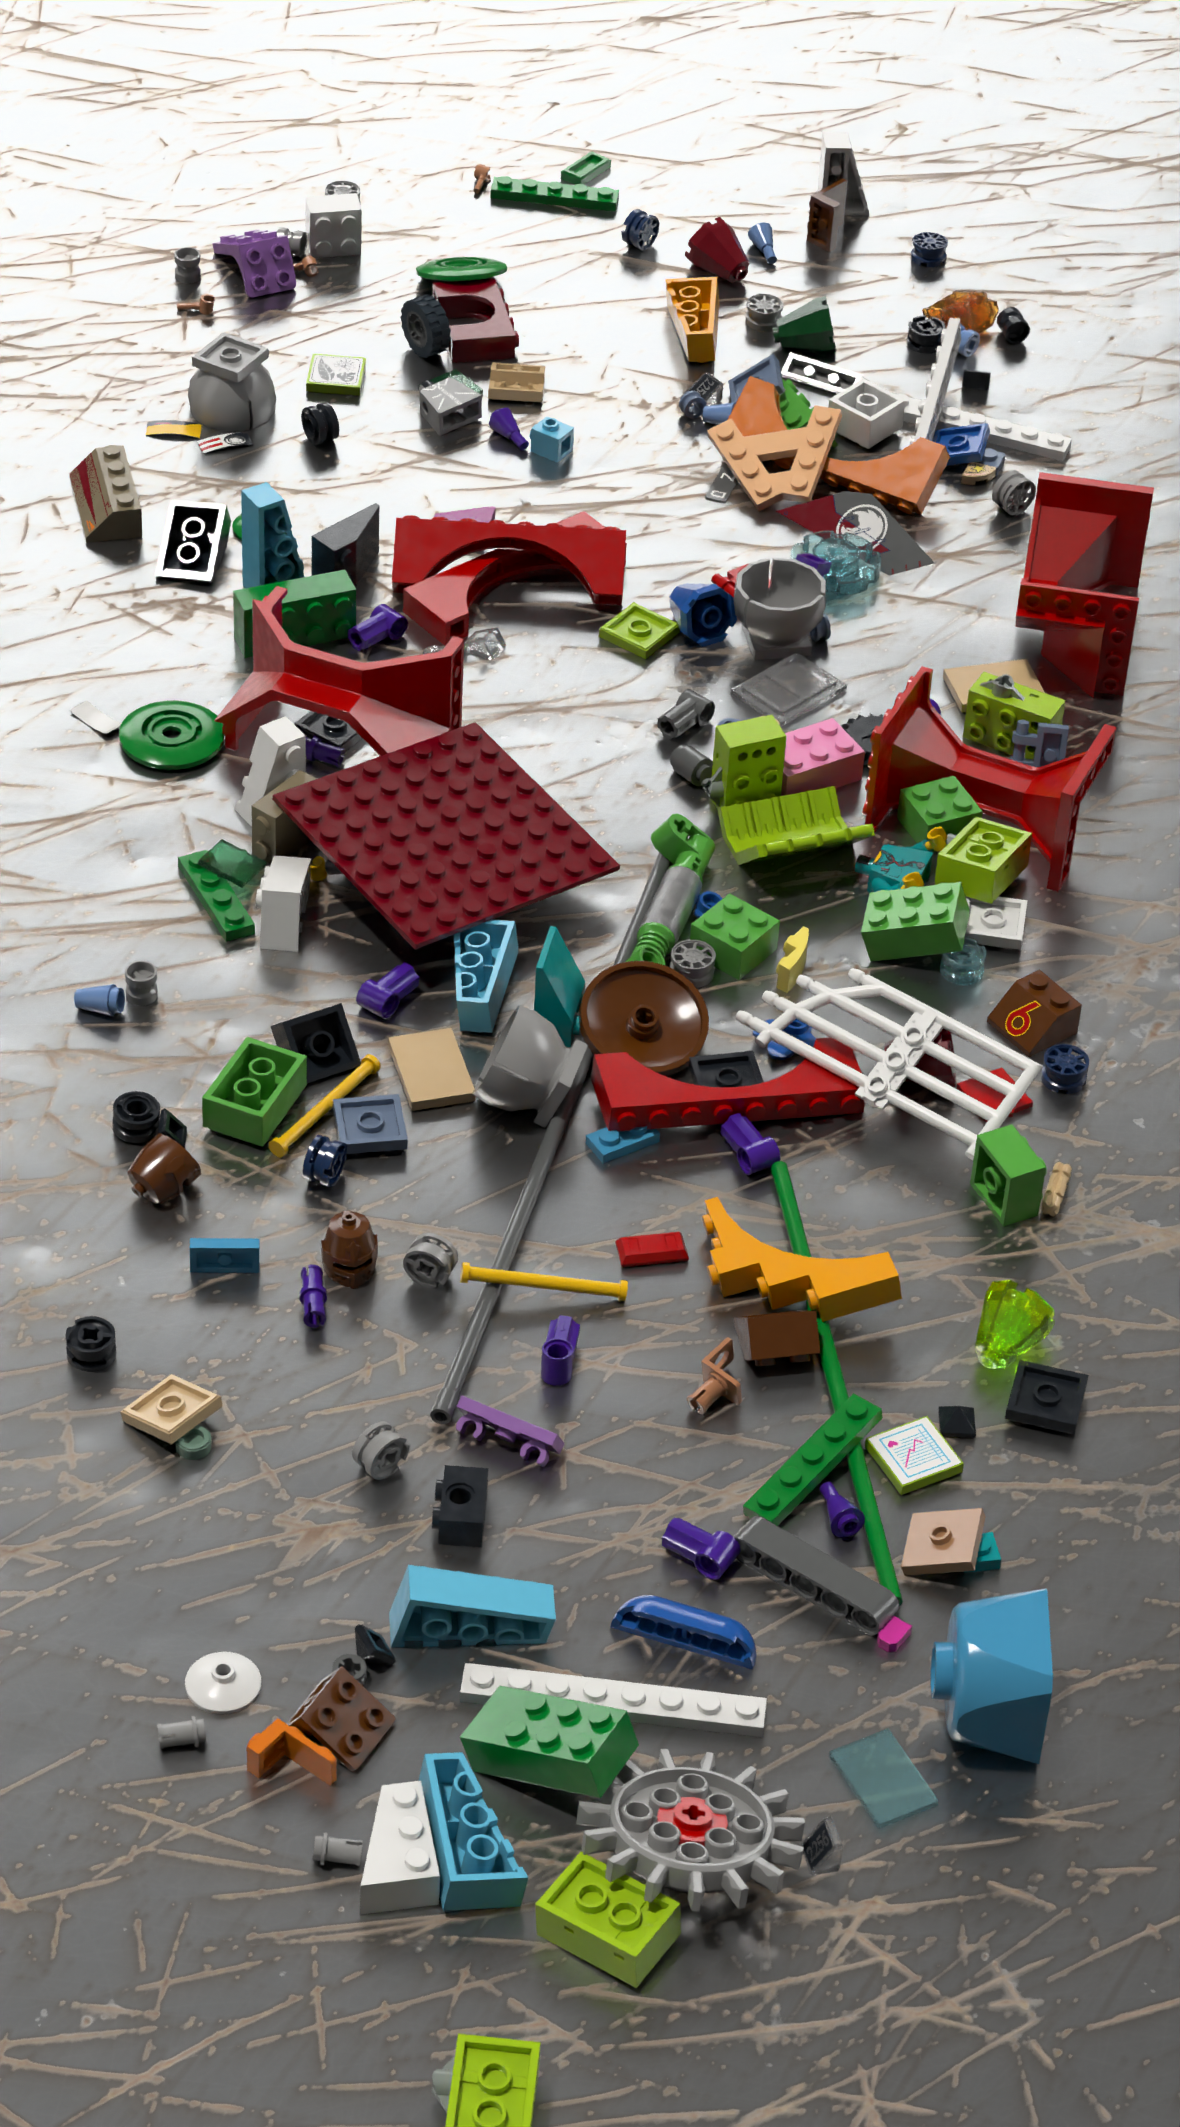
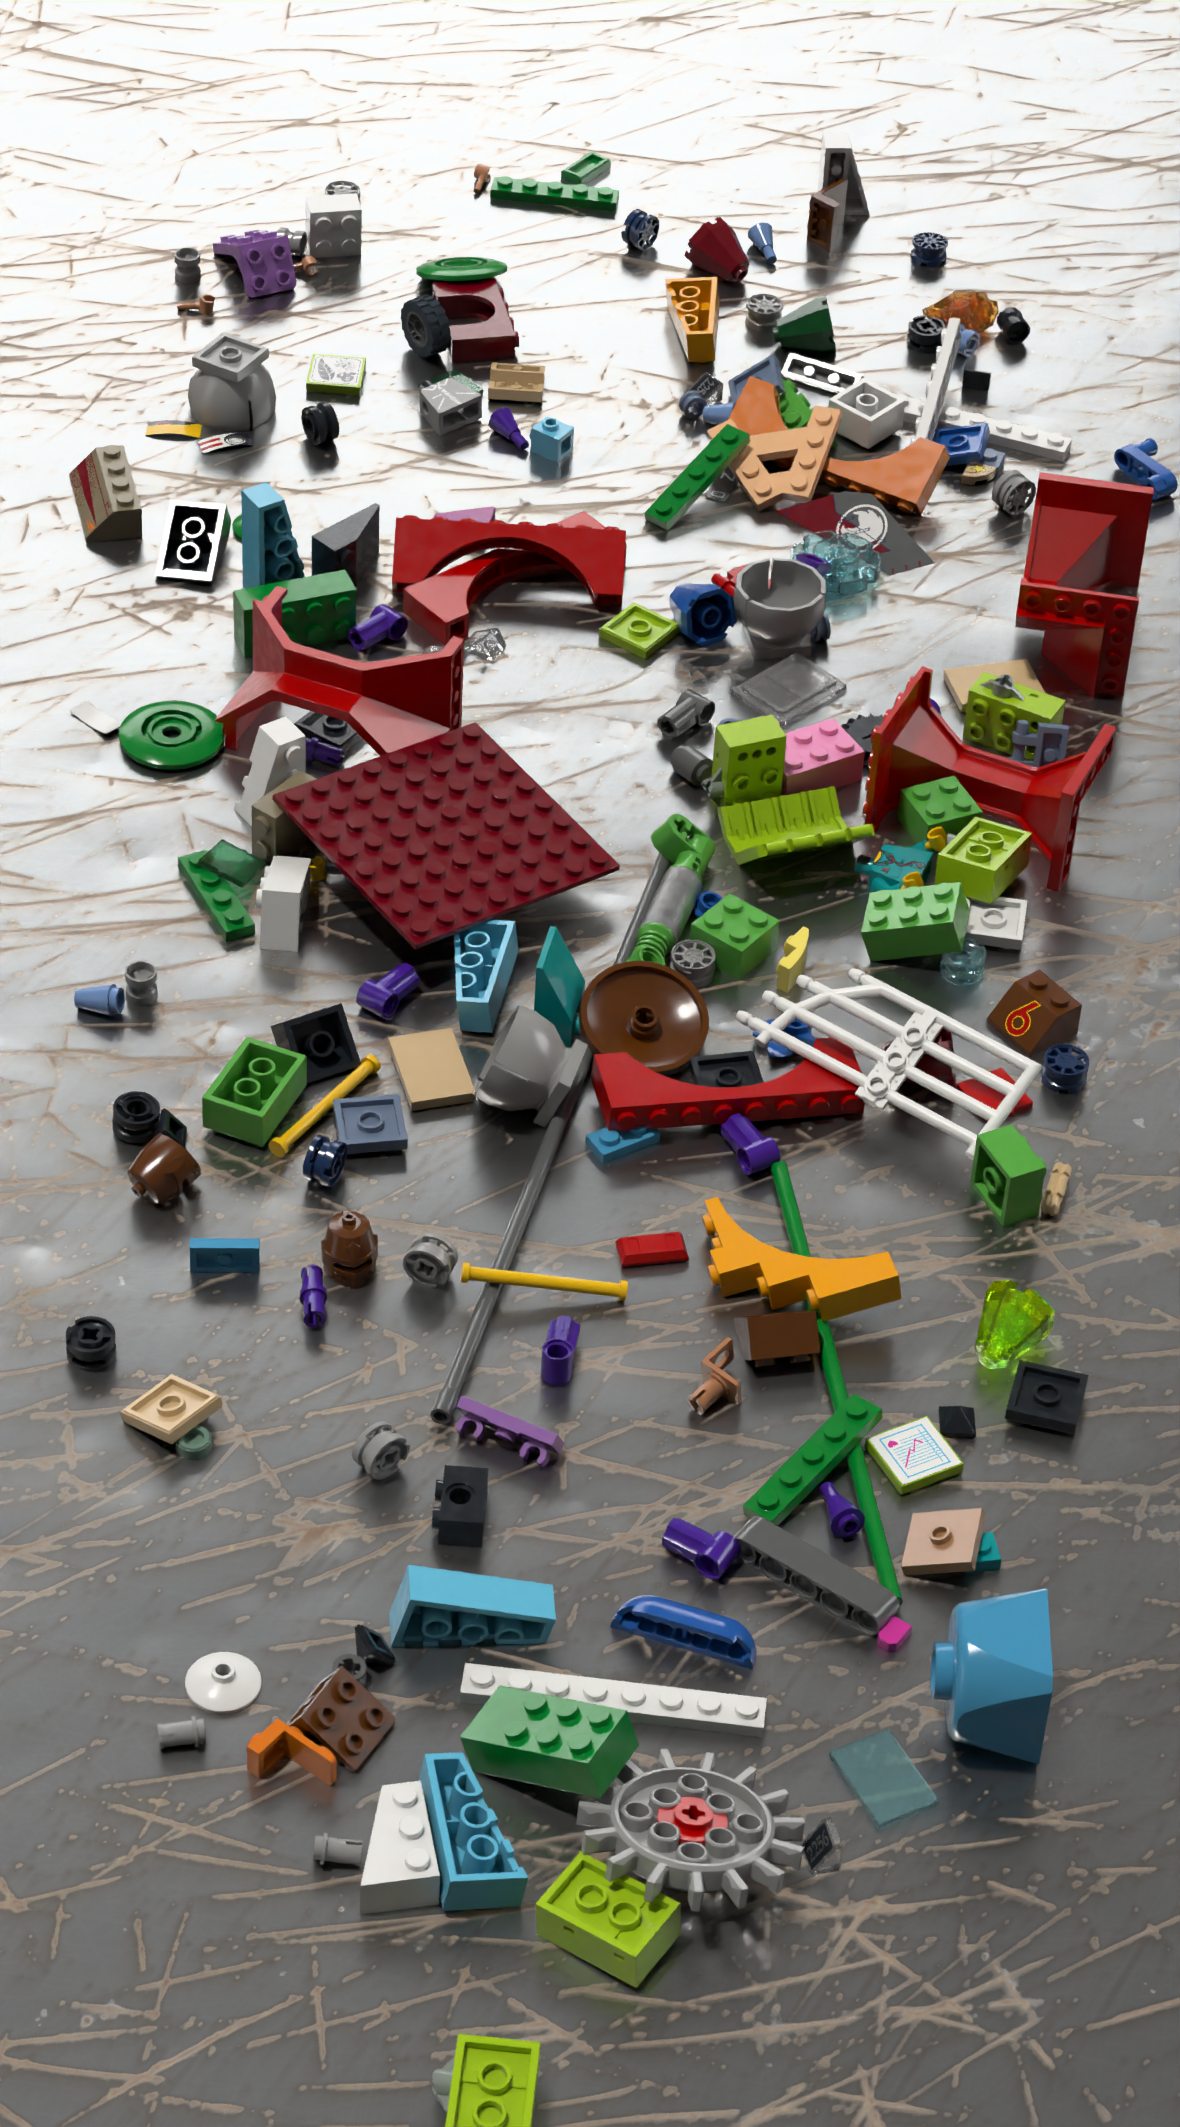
none -> green plate [644,424,750,531]
none -> blue beam [1114,438,1177,501]

